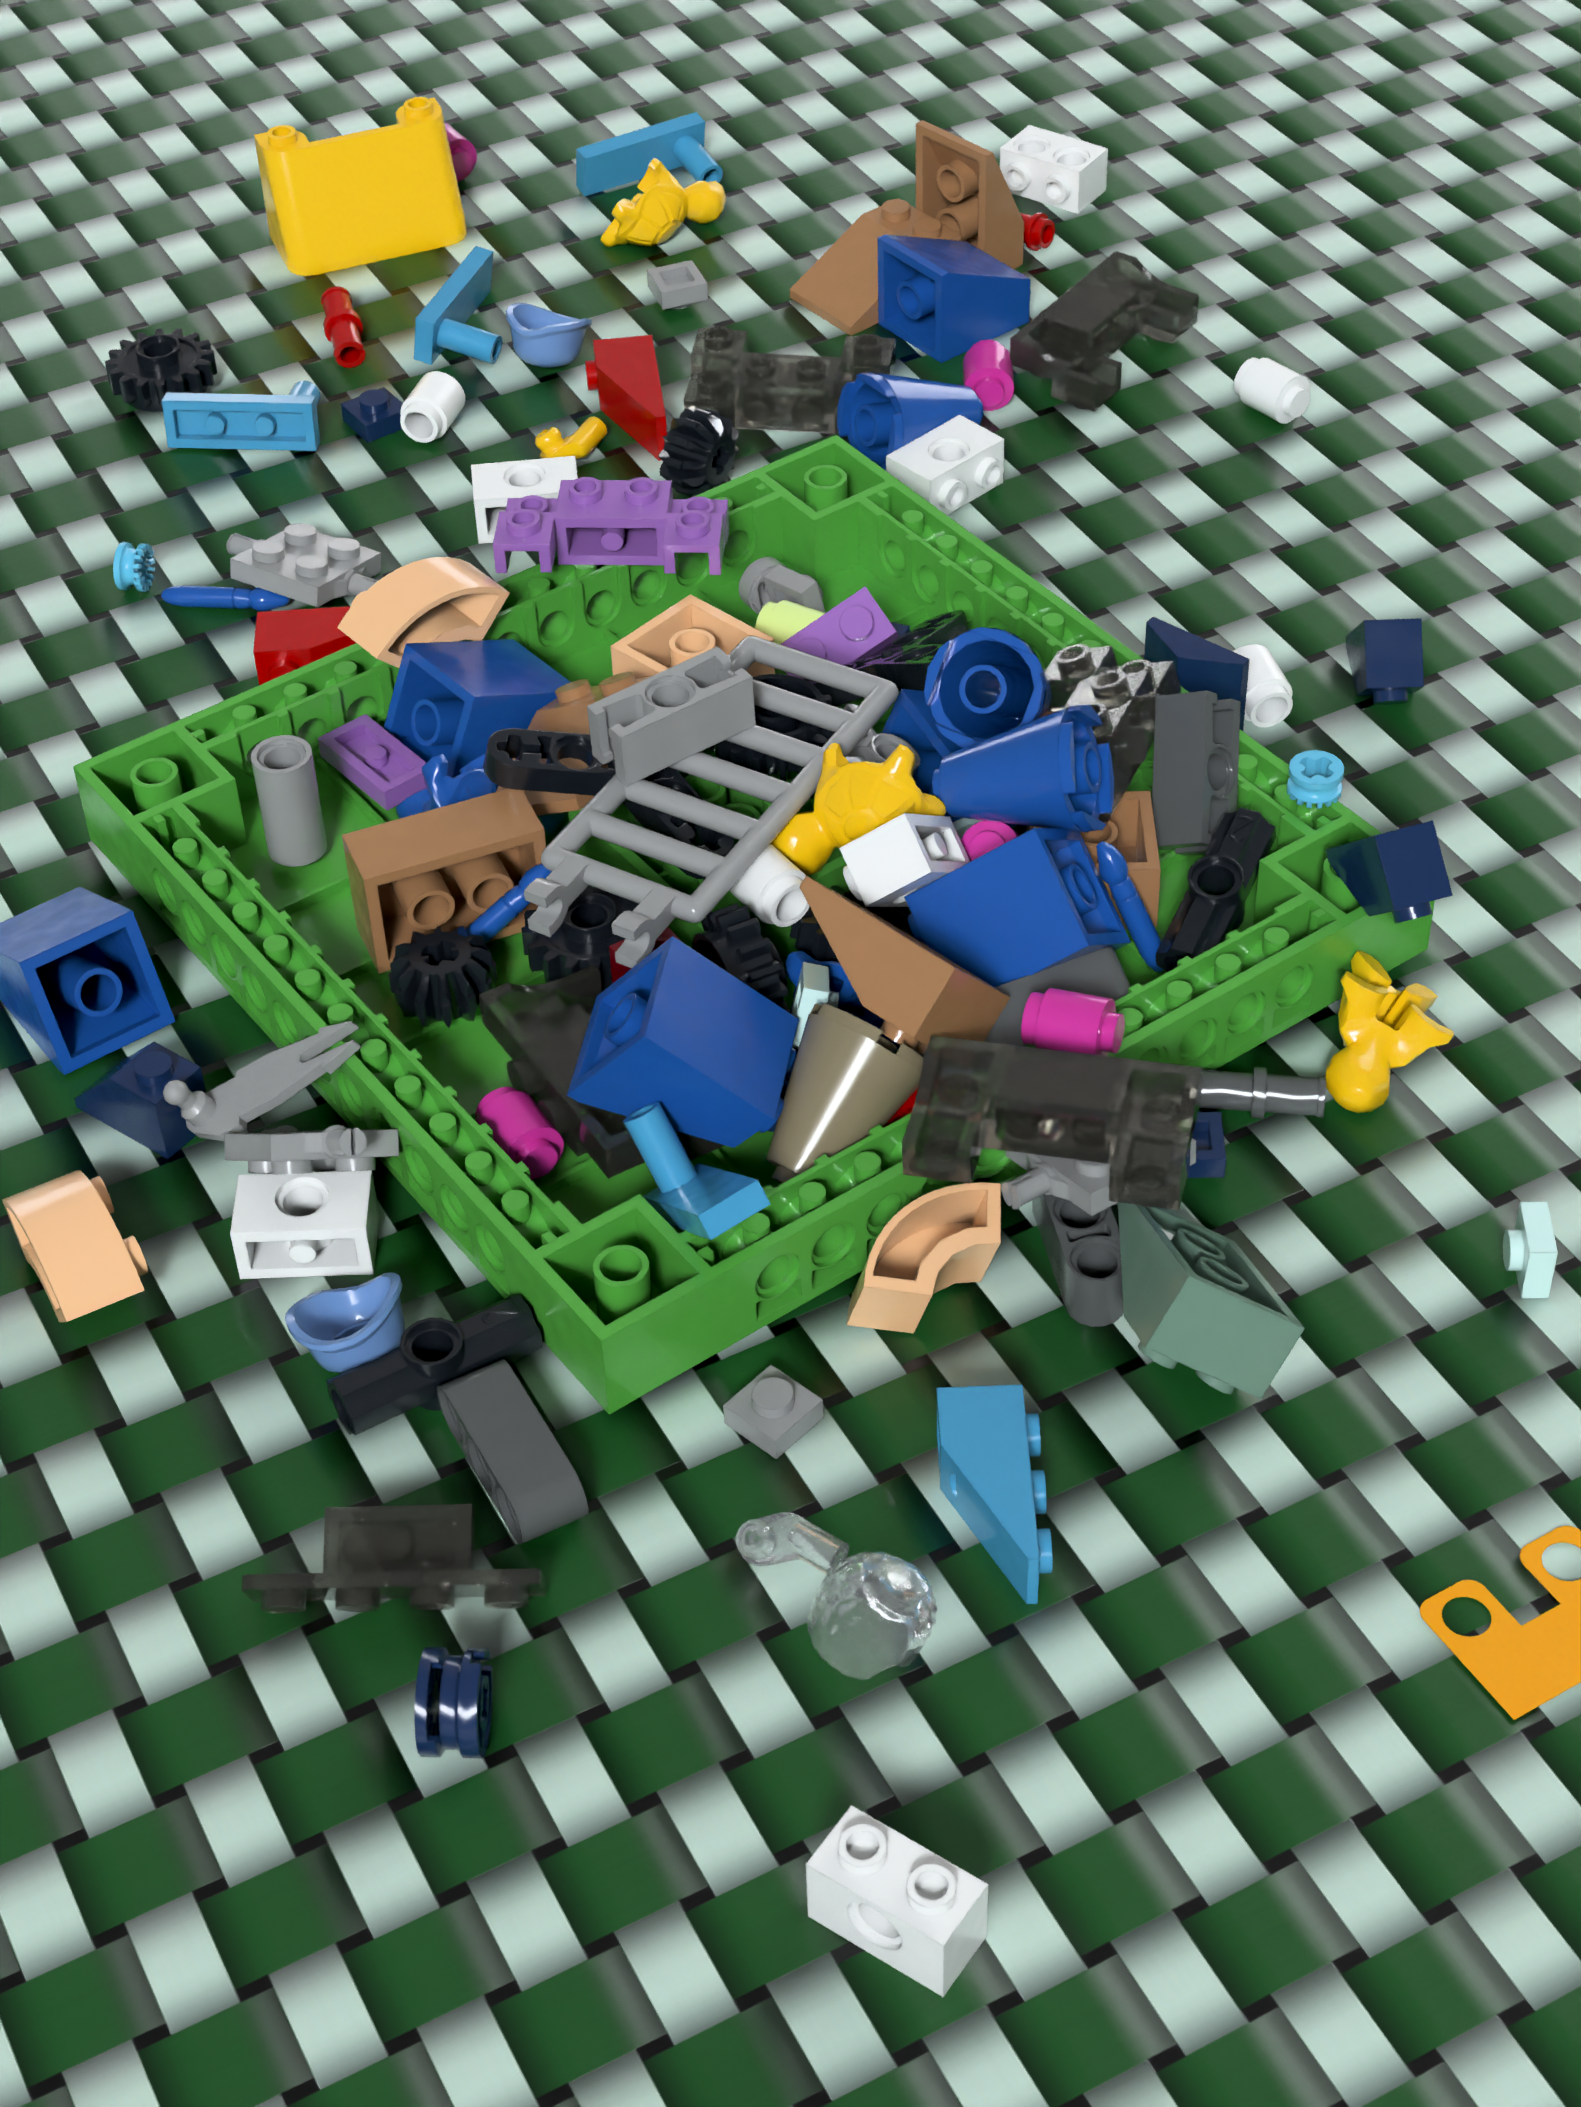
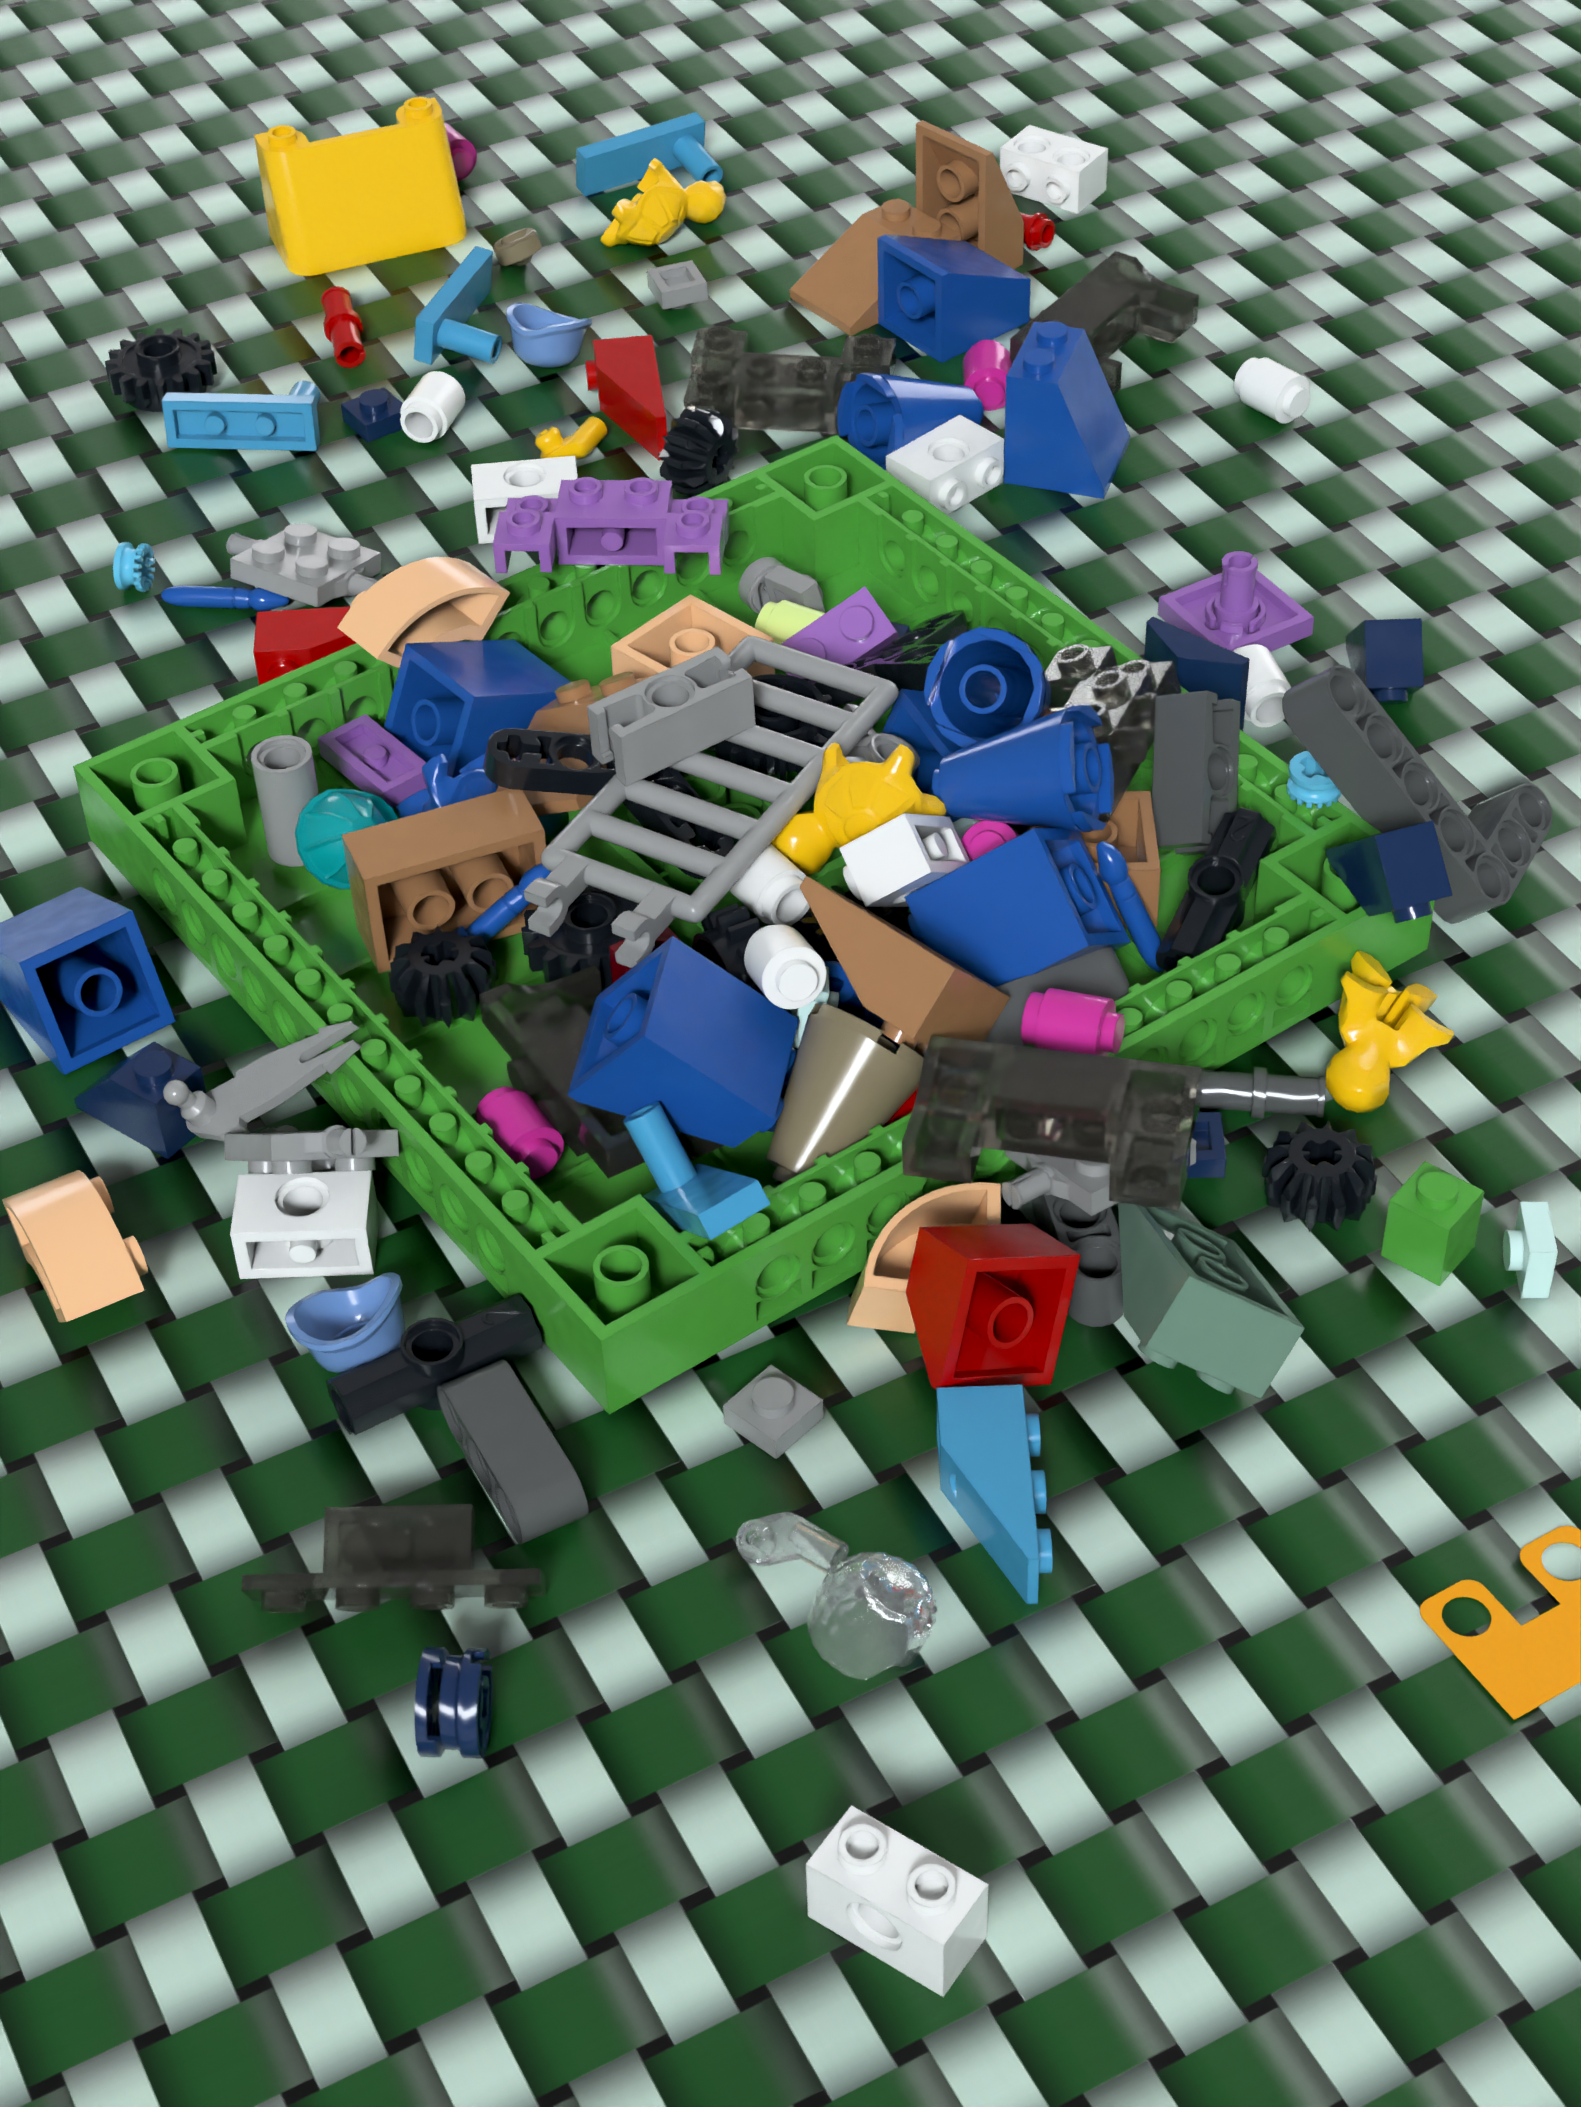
none -> teal piece [295,789,398,890]
none -> dark tan tile [493,228,542,266]
none -> white brick [744,925,826,1009]
none -> red slope [905,1223,1081,1390]
none -> blue slope [1004,321,1130,499]
none -> medium lavender plate [1158,551,1314,652]
none -> black gear [1262,1121,1378,1232]
none -> dark grey beam [1282,665,1553,924]
none -> bright green brick [1381,1161,1484,1286]

